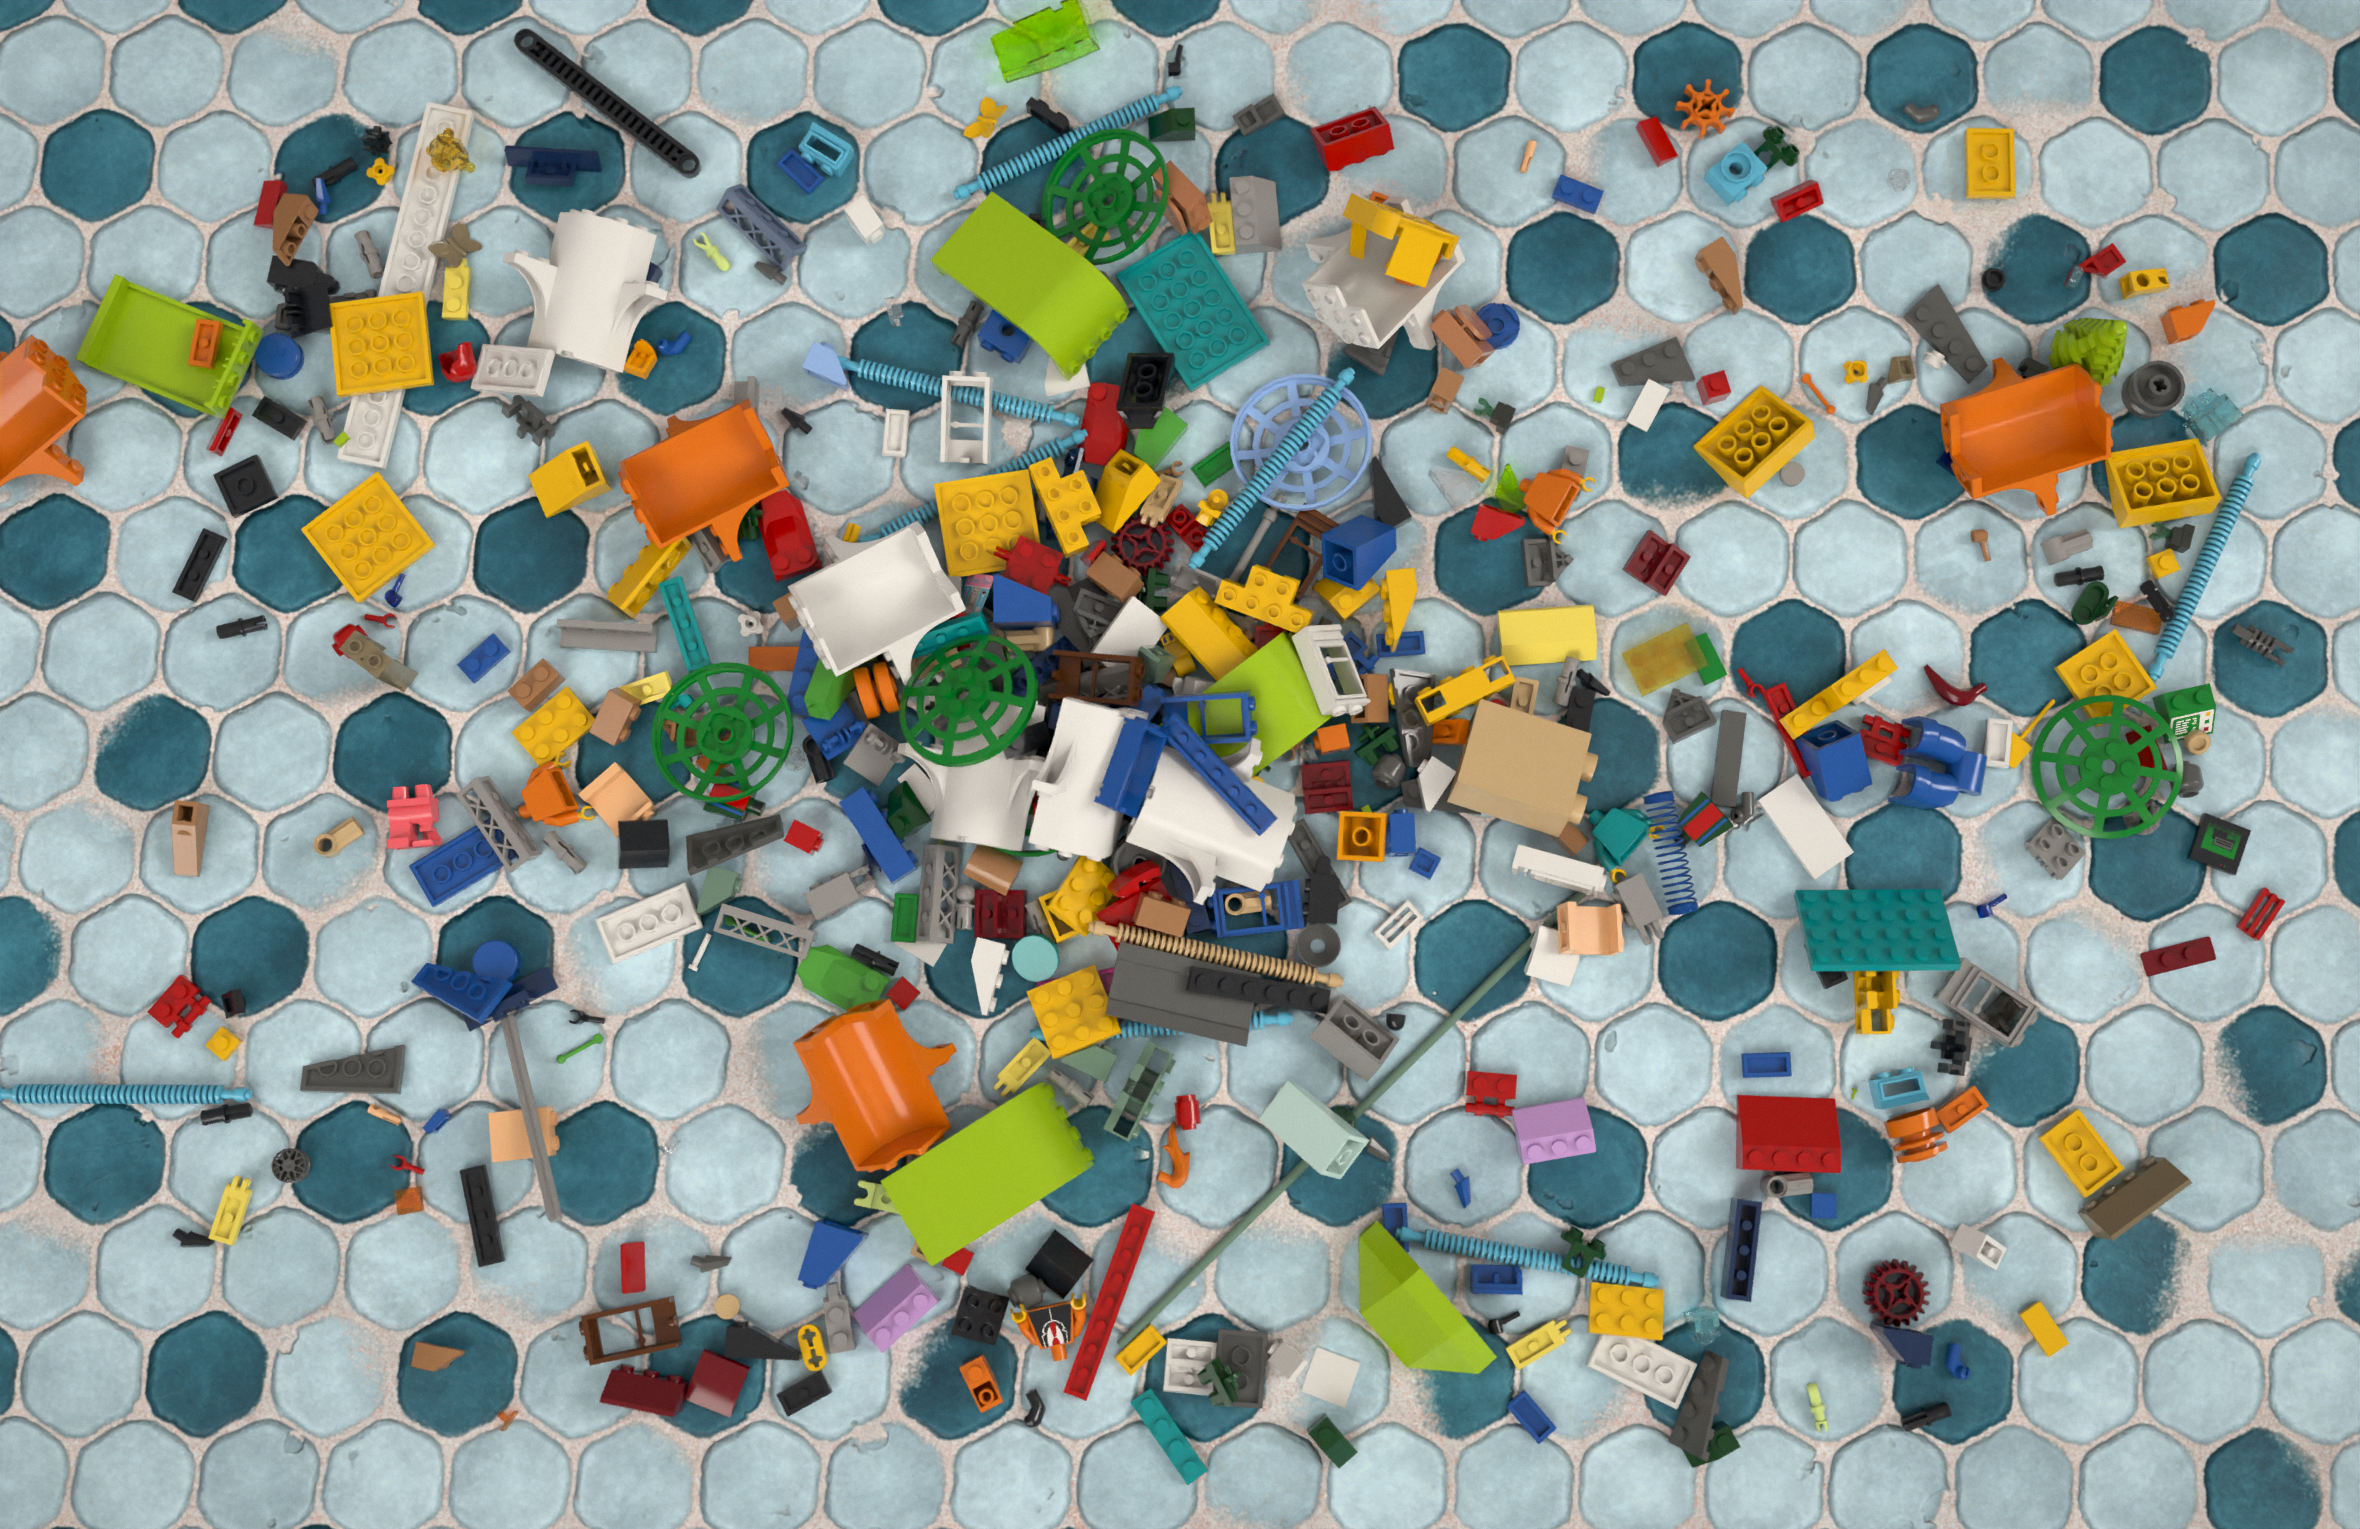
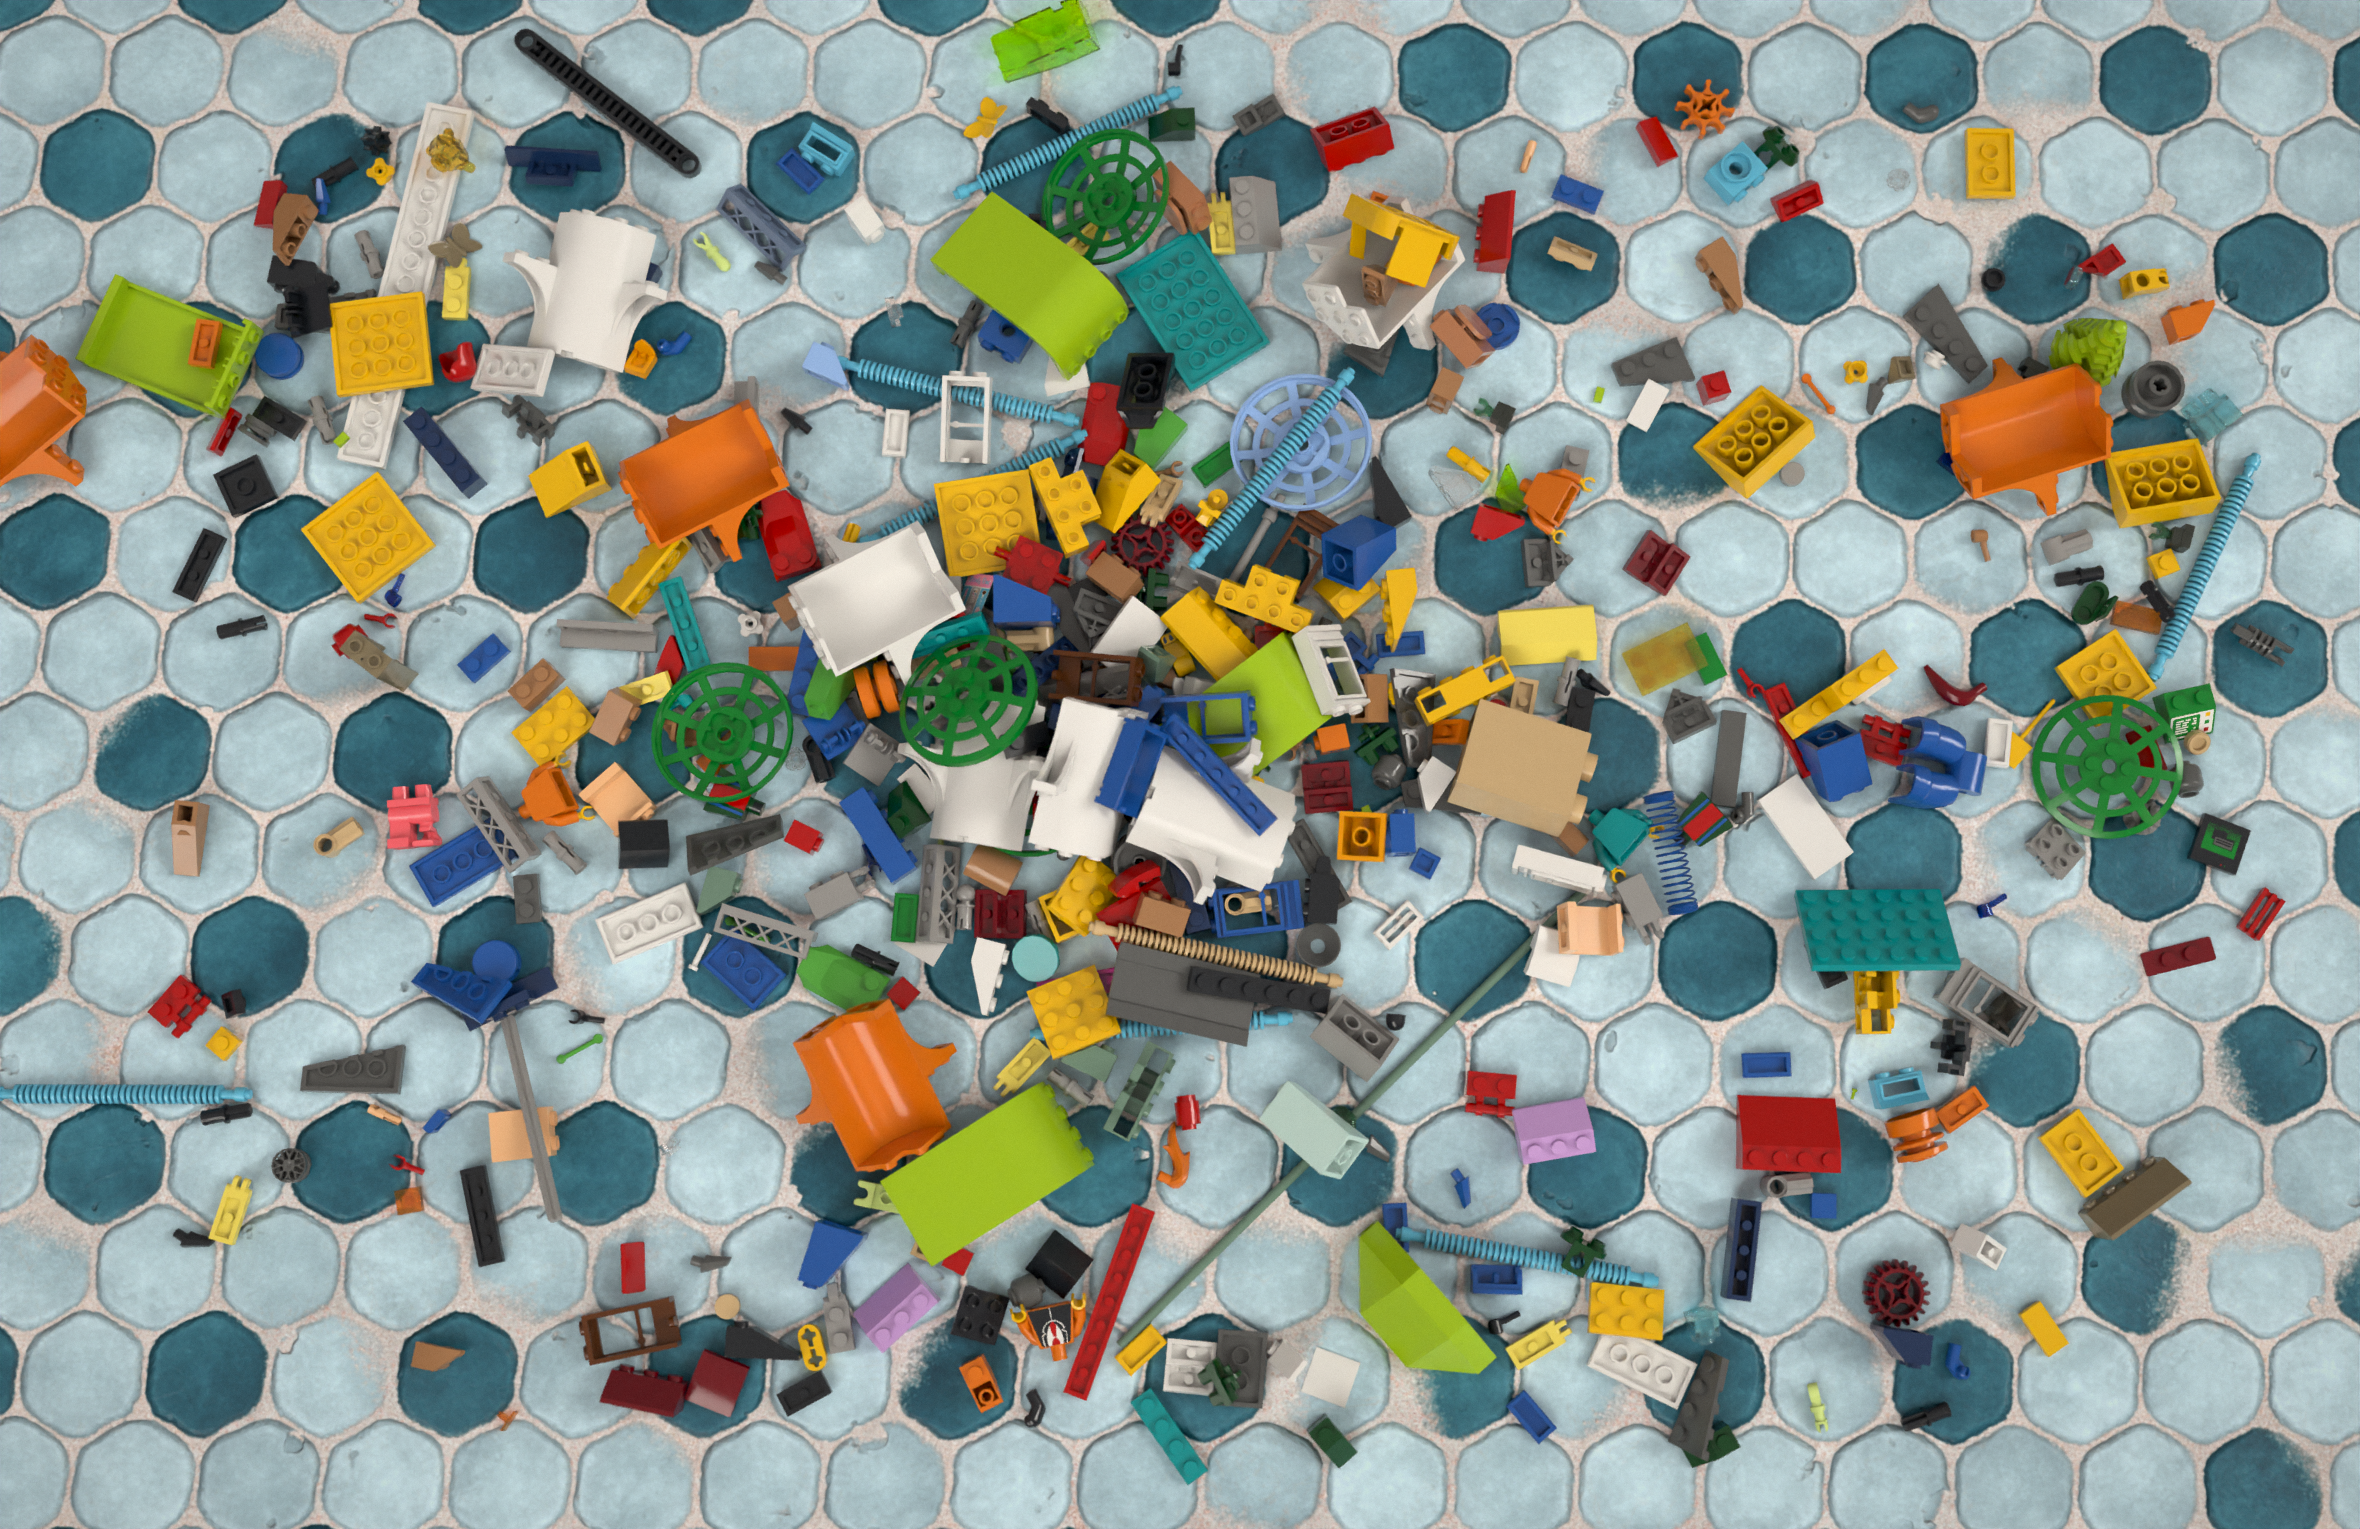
none -> dark grey wheel [238,413,277,447]
none -> dark blue brick [403,406,488,499]
none -> dark grey plate [513,873,543,924]
none -> red slope [654,635,685,686]
none -> blue tile [700,926,787,1011]
none -> medium nougat slope [1361,264,1398,307]
none -> red slope [1473,190,1516,274]
none -> tan plate [1547,236,1598,271]

